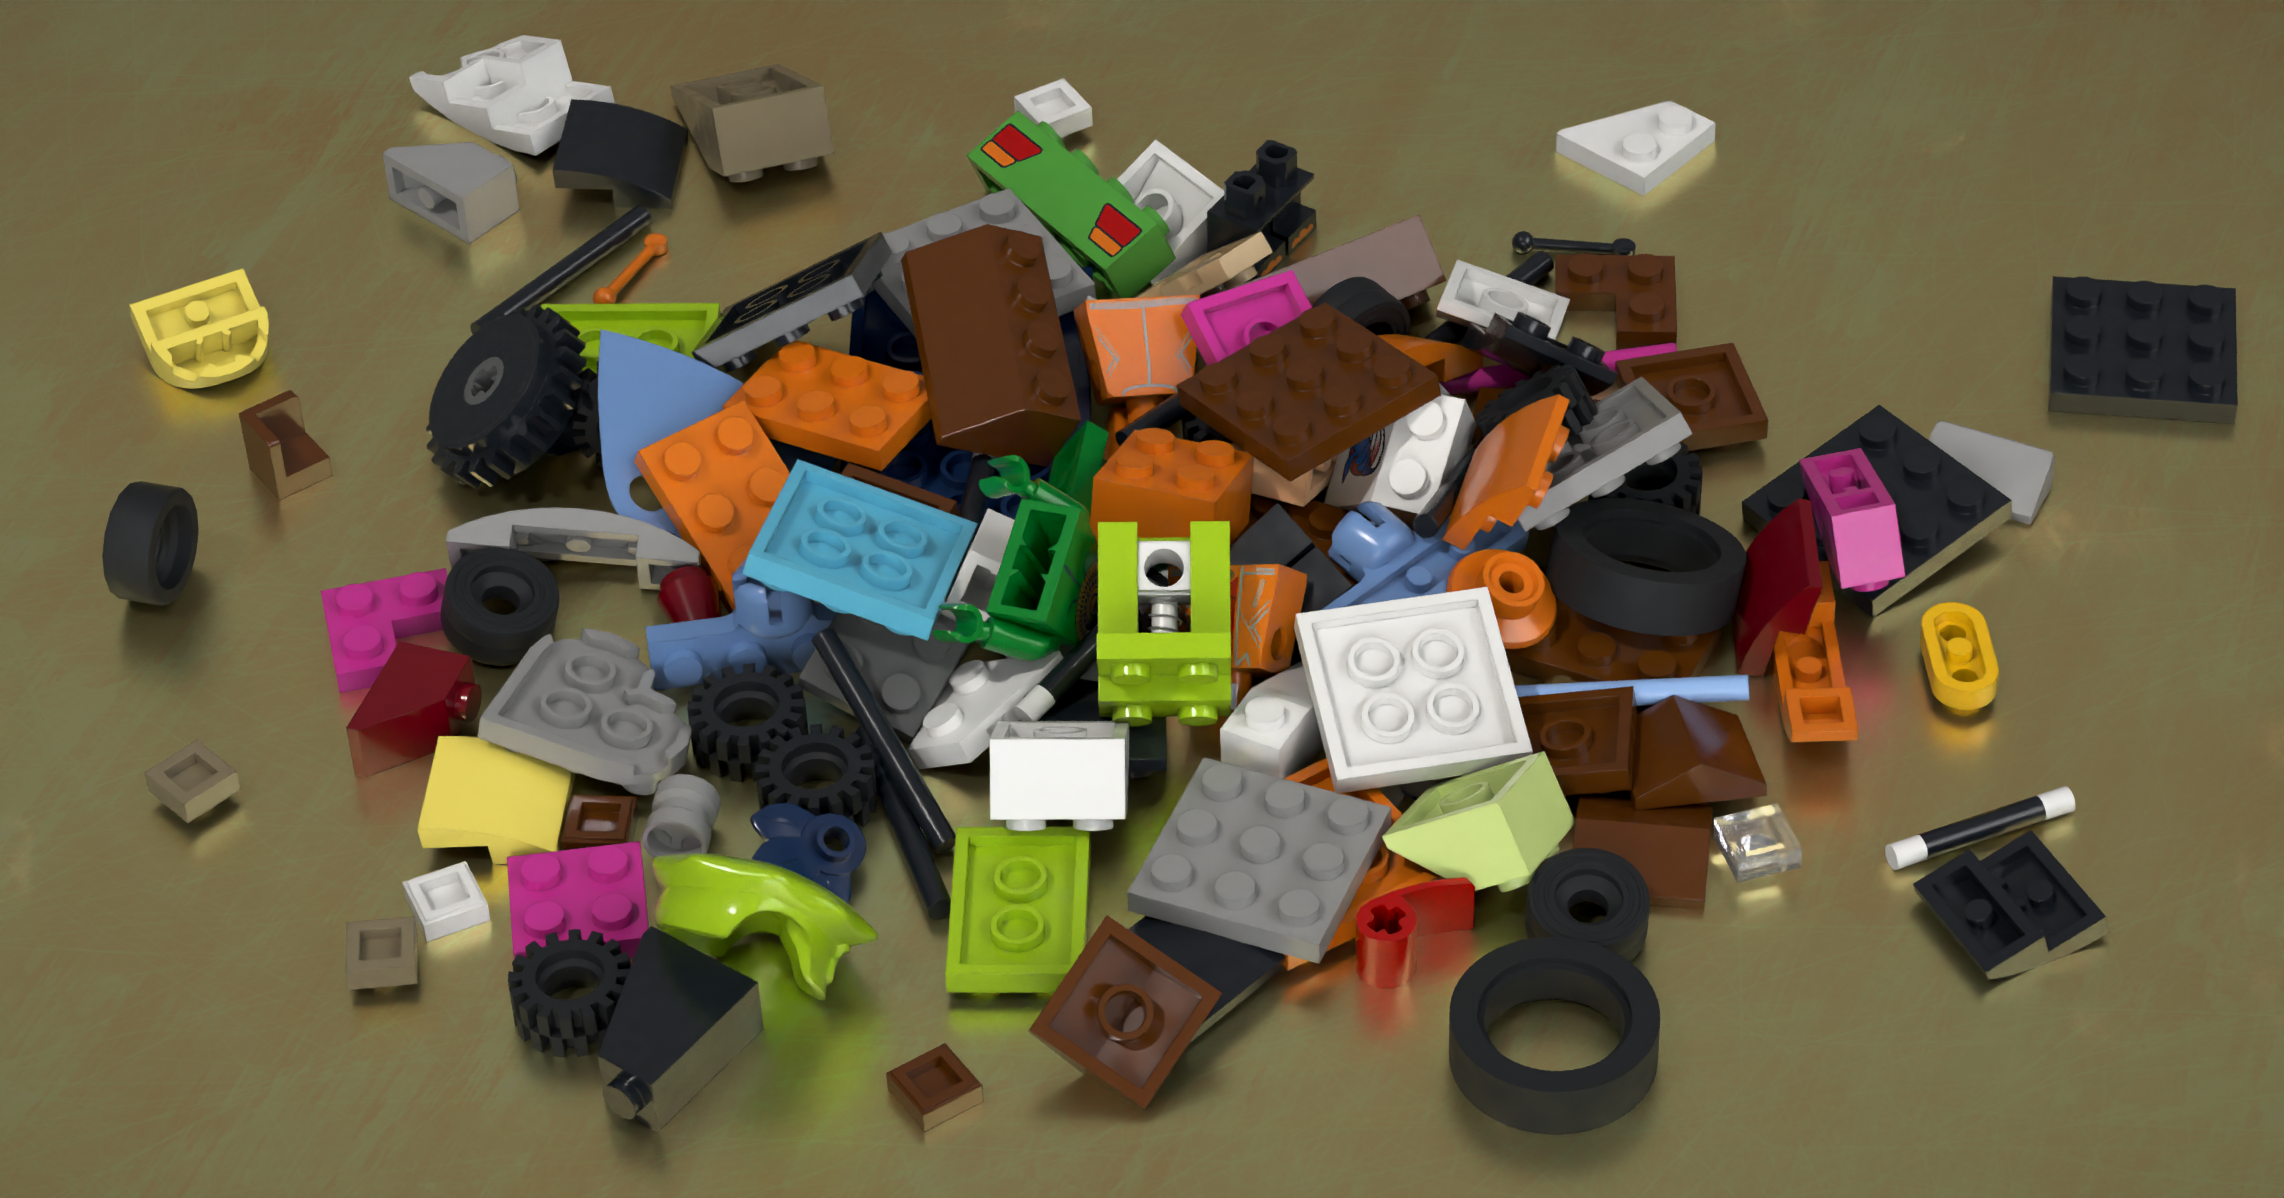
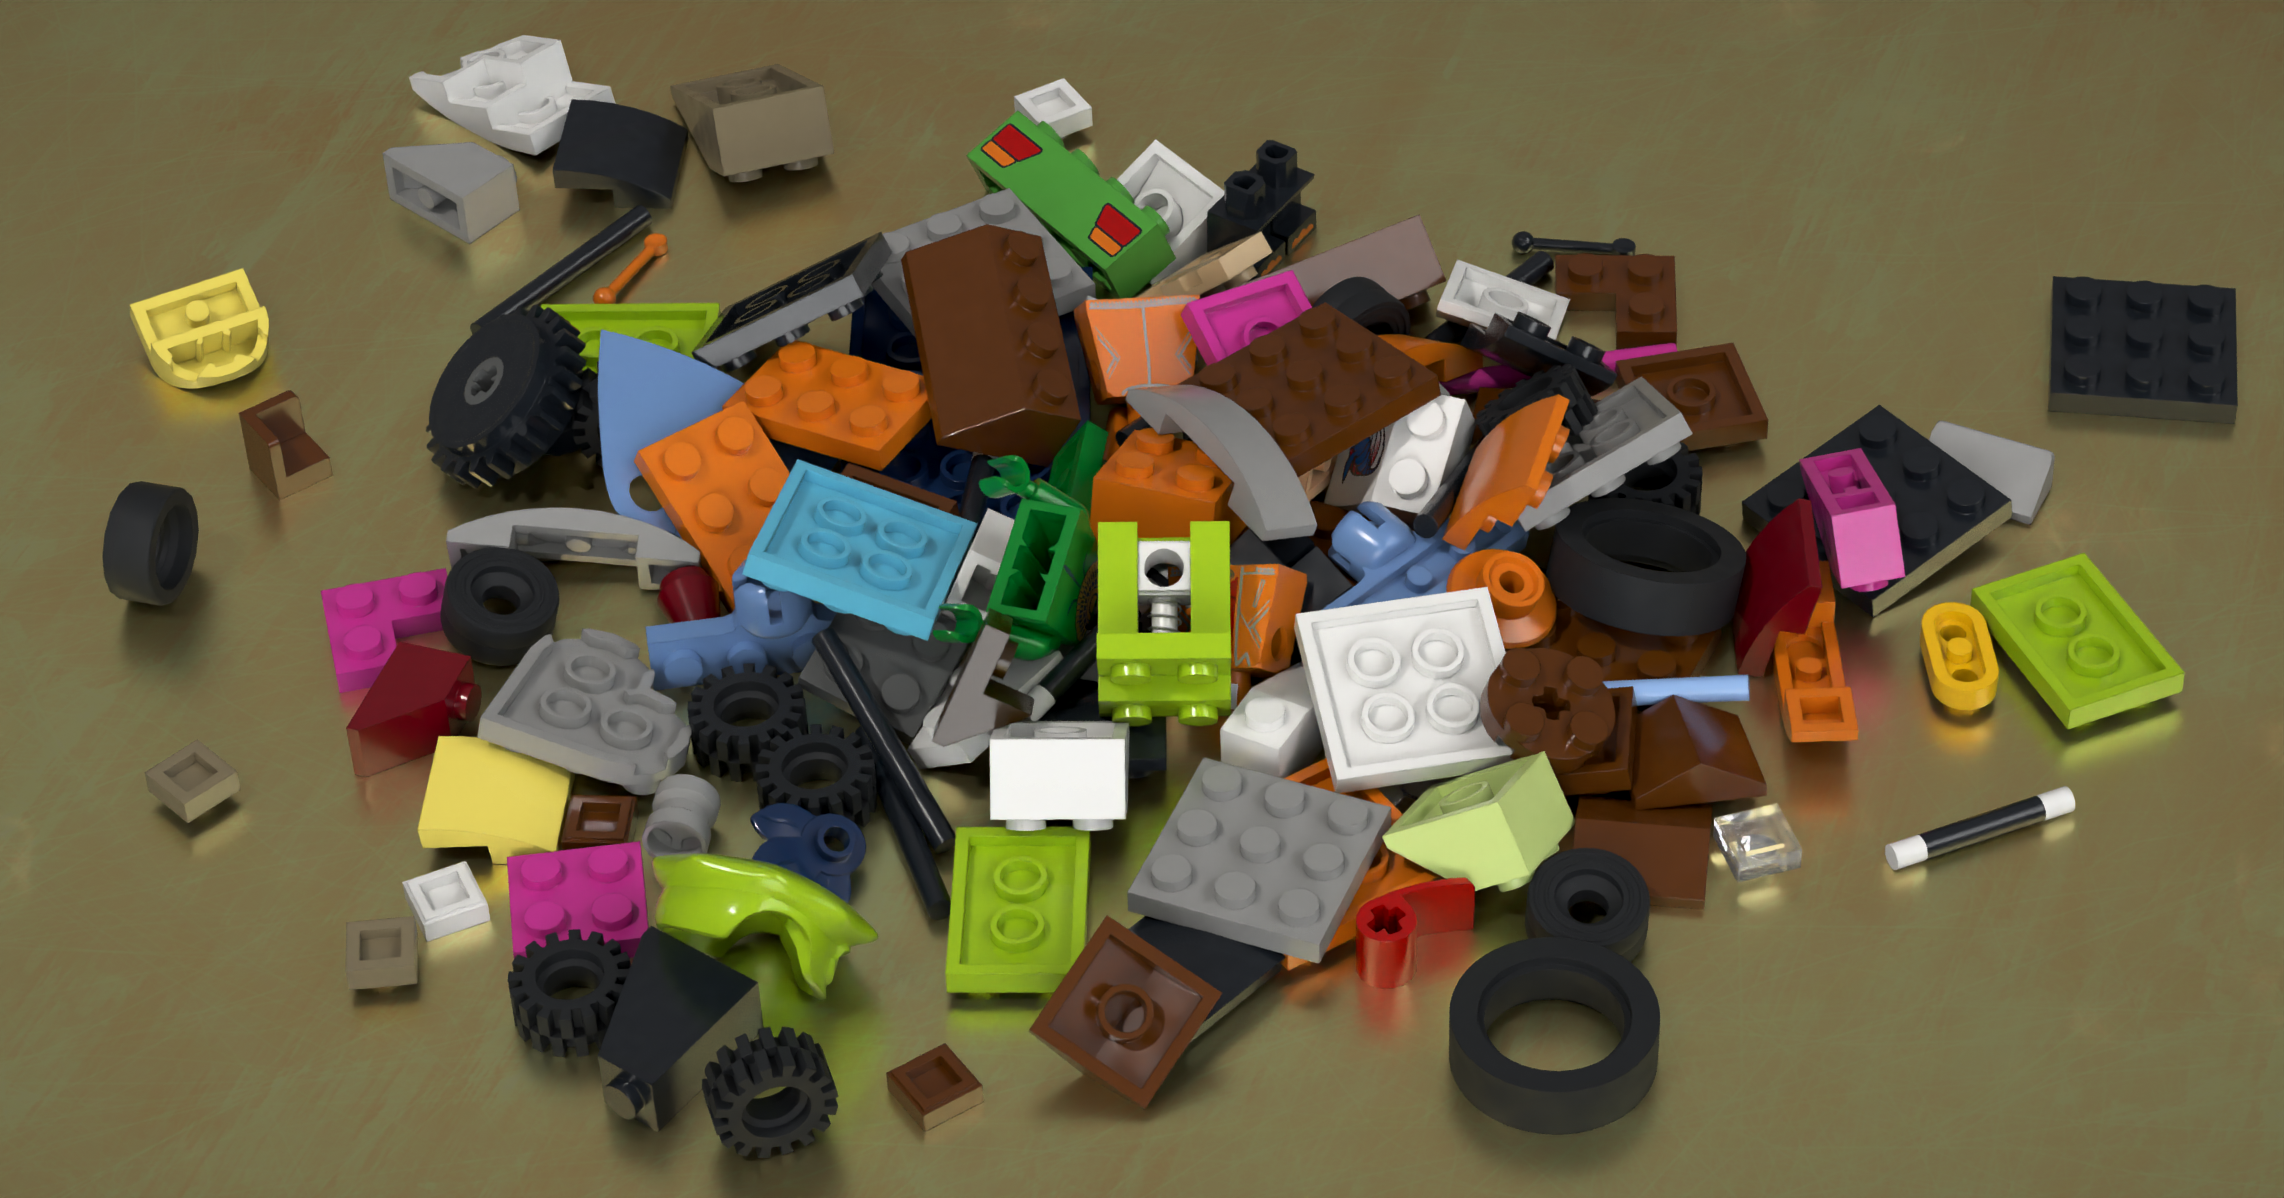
white wing [1556,100,1716,196] -> none
black slope [1913,830,2110,980] -> none
none -> black tyre [702,1027,838,1158]
none -> slope [932,608,1034,747]
none -> light grey slope [1125,385,1317,541]
none -> reddish brown plate [1480,648,1615,774]
none -> lime plate [1970,553,2185,729]

